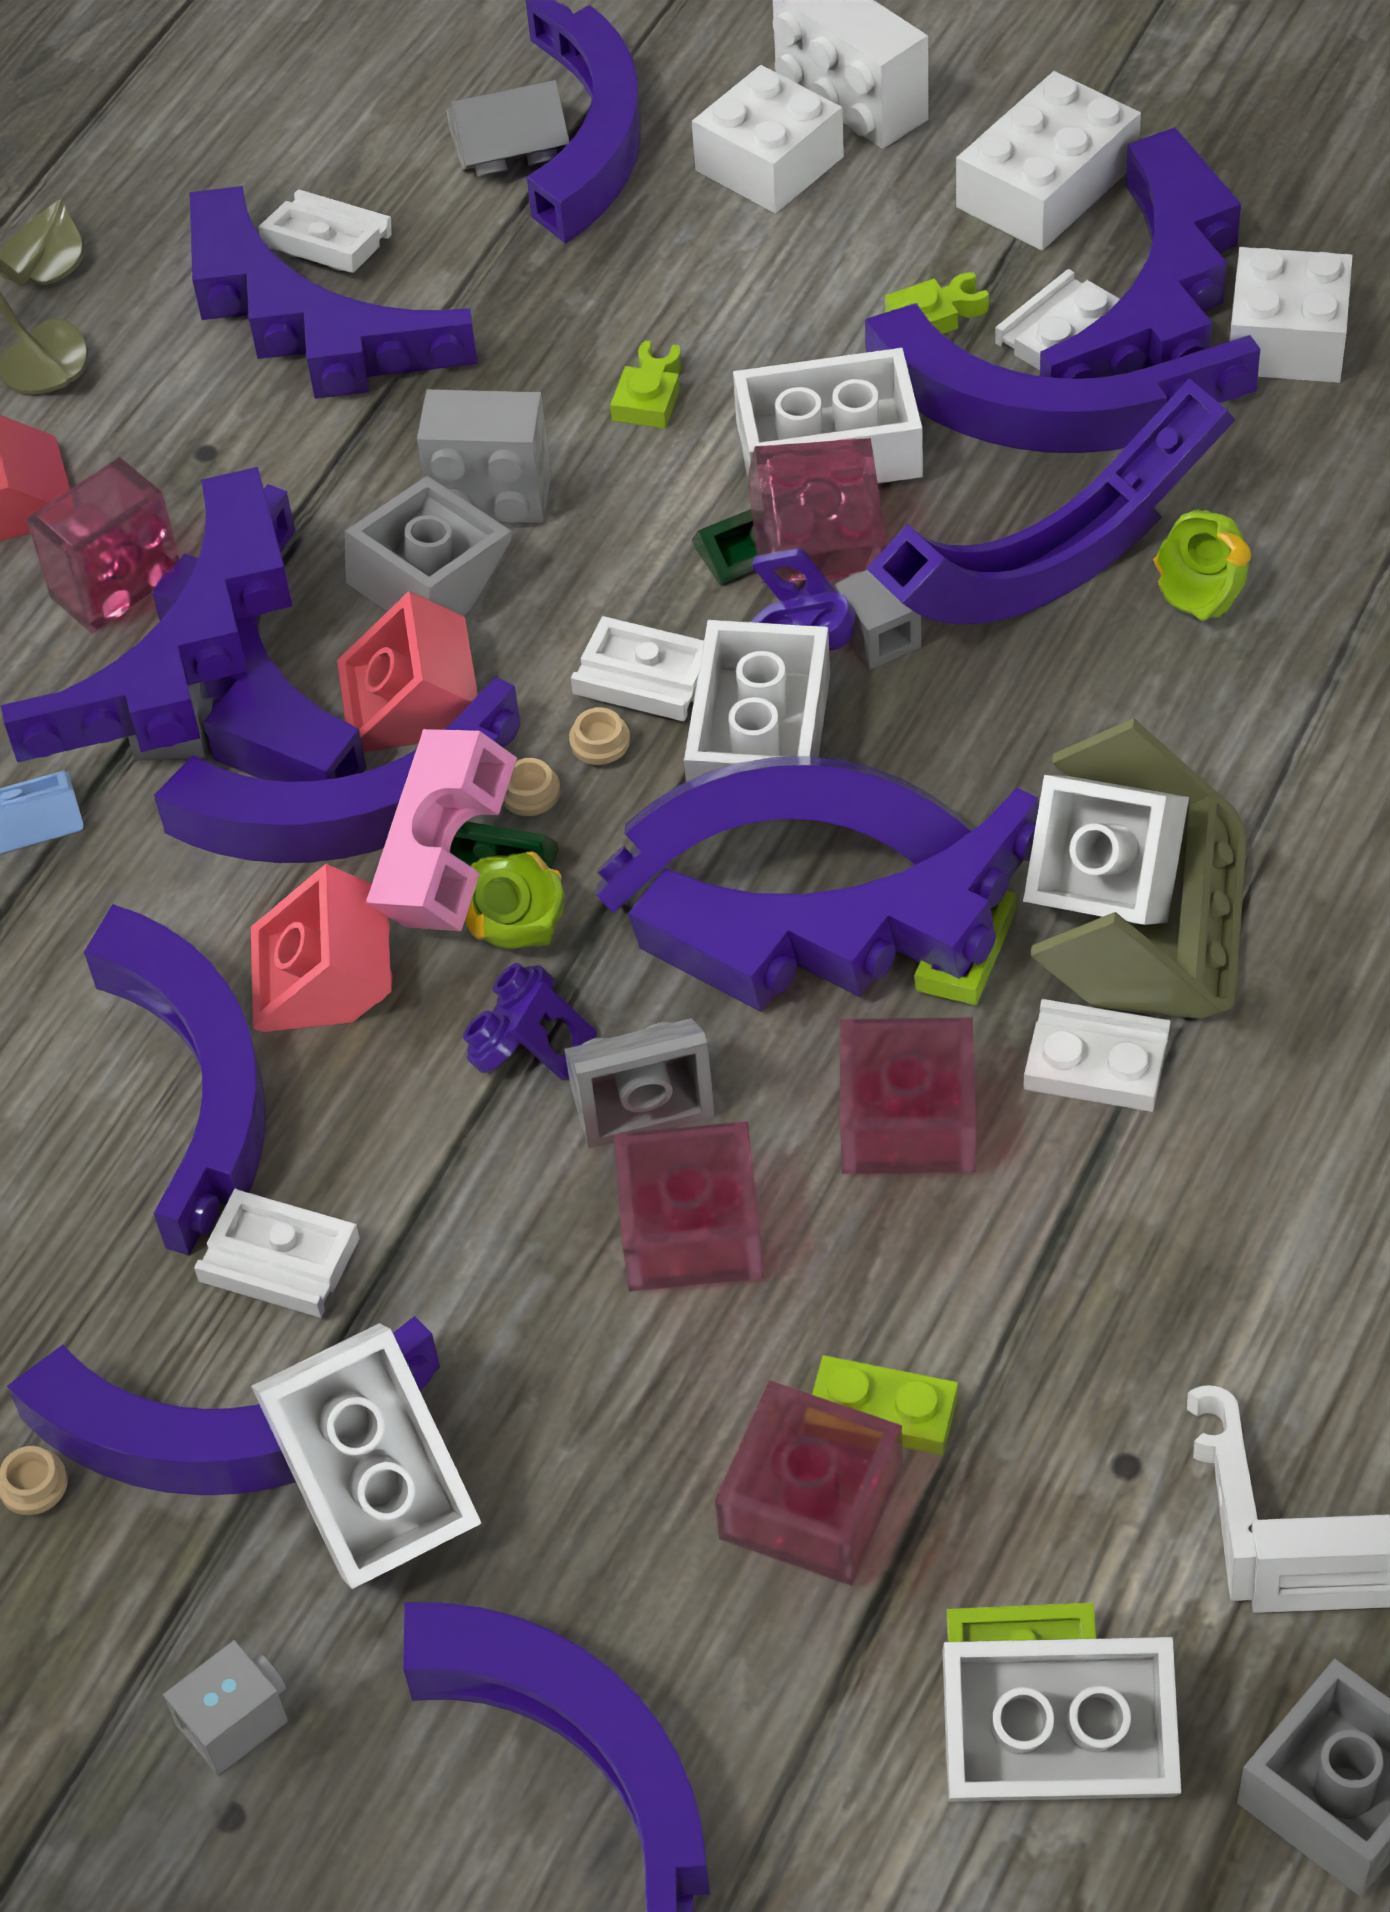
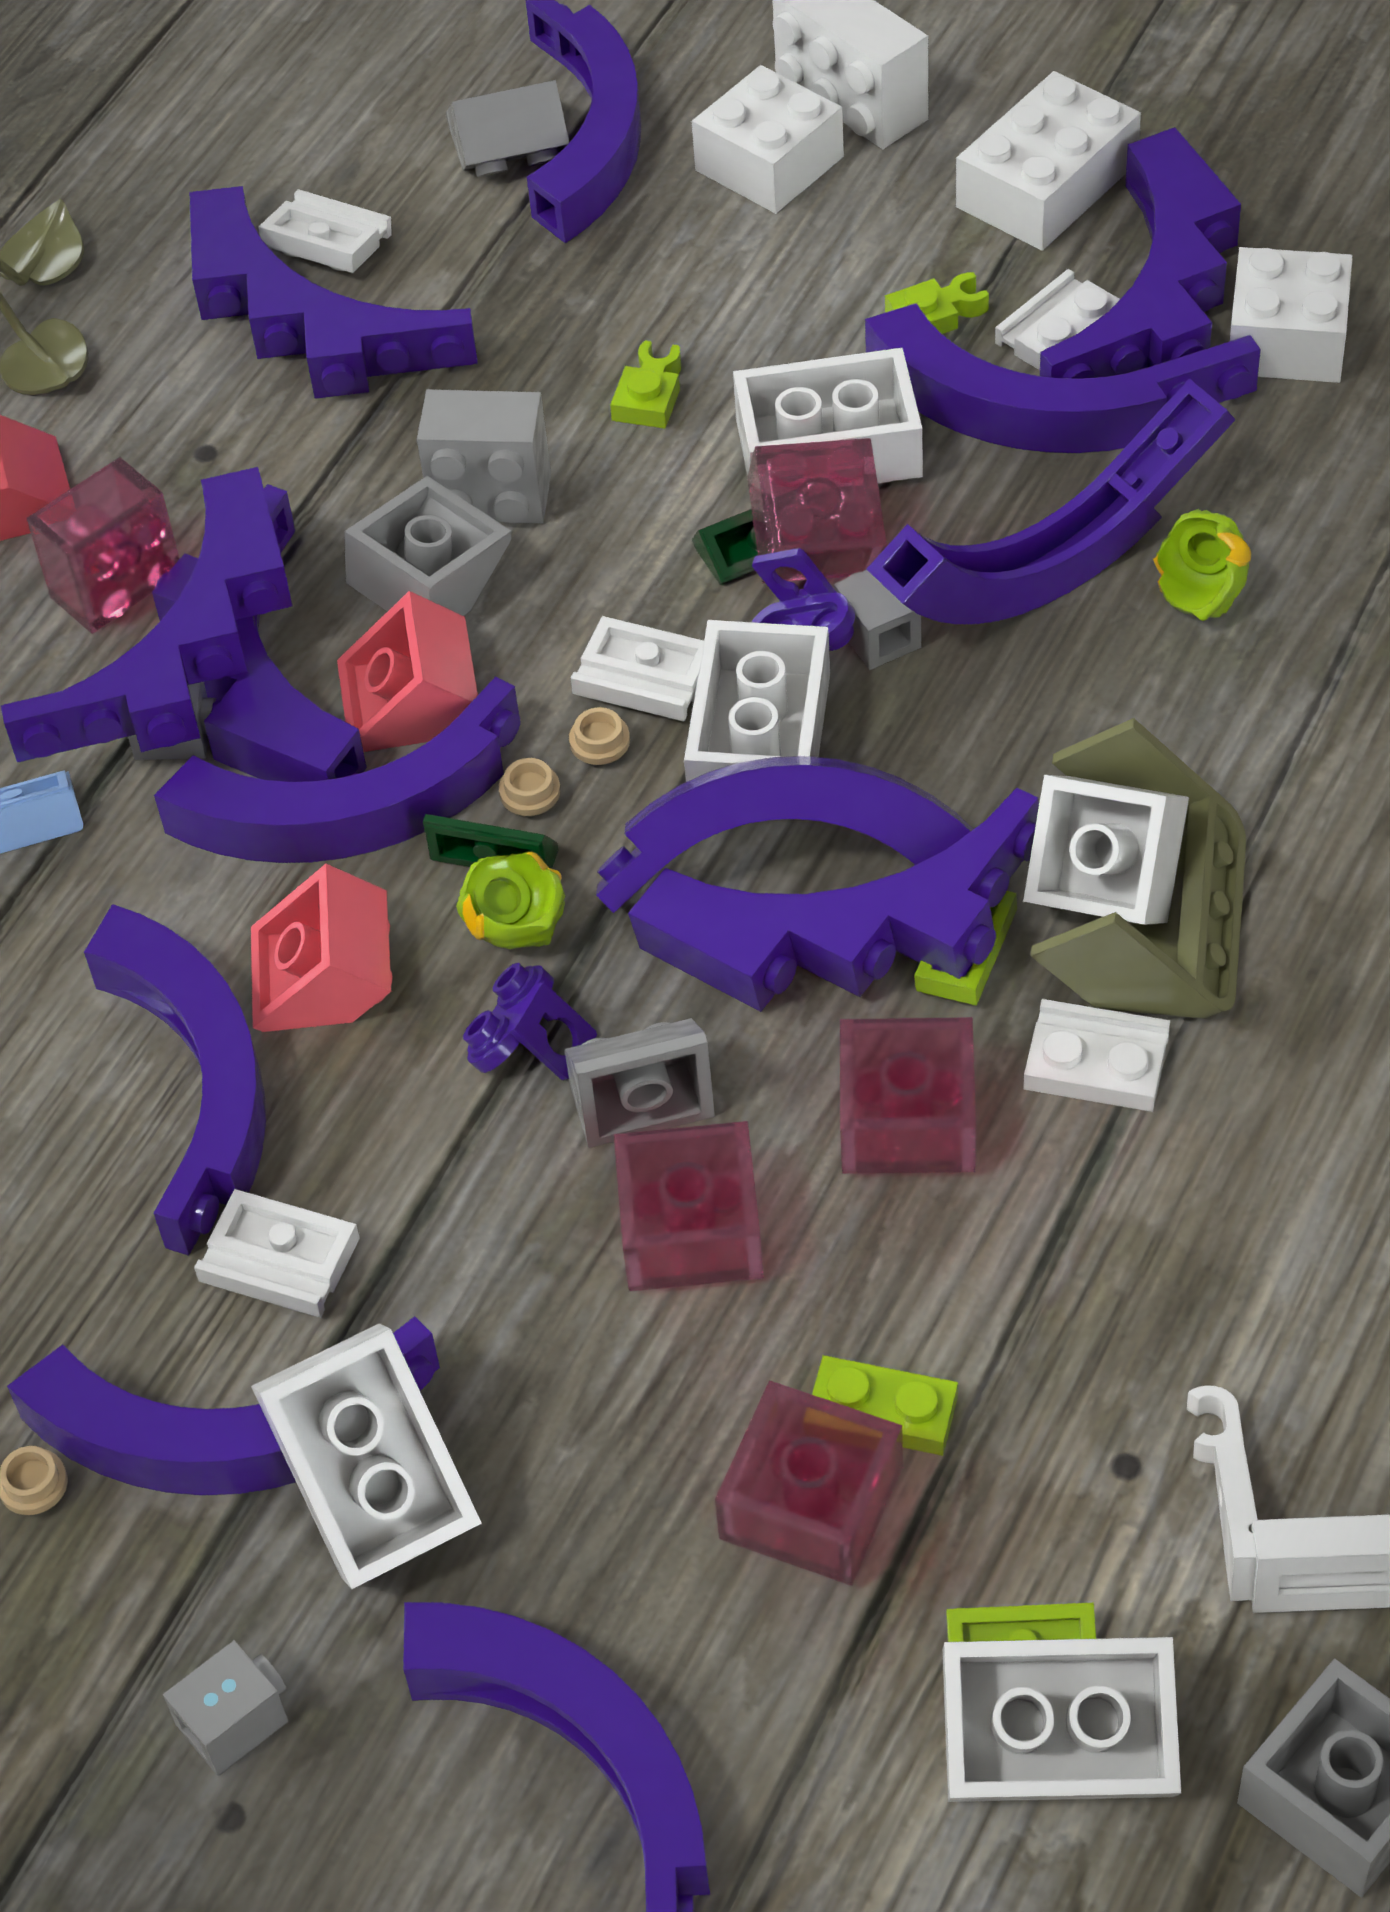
bright pink arch [366,729,517,931] -> none

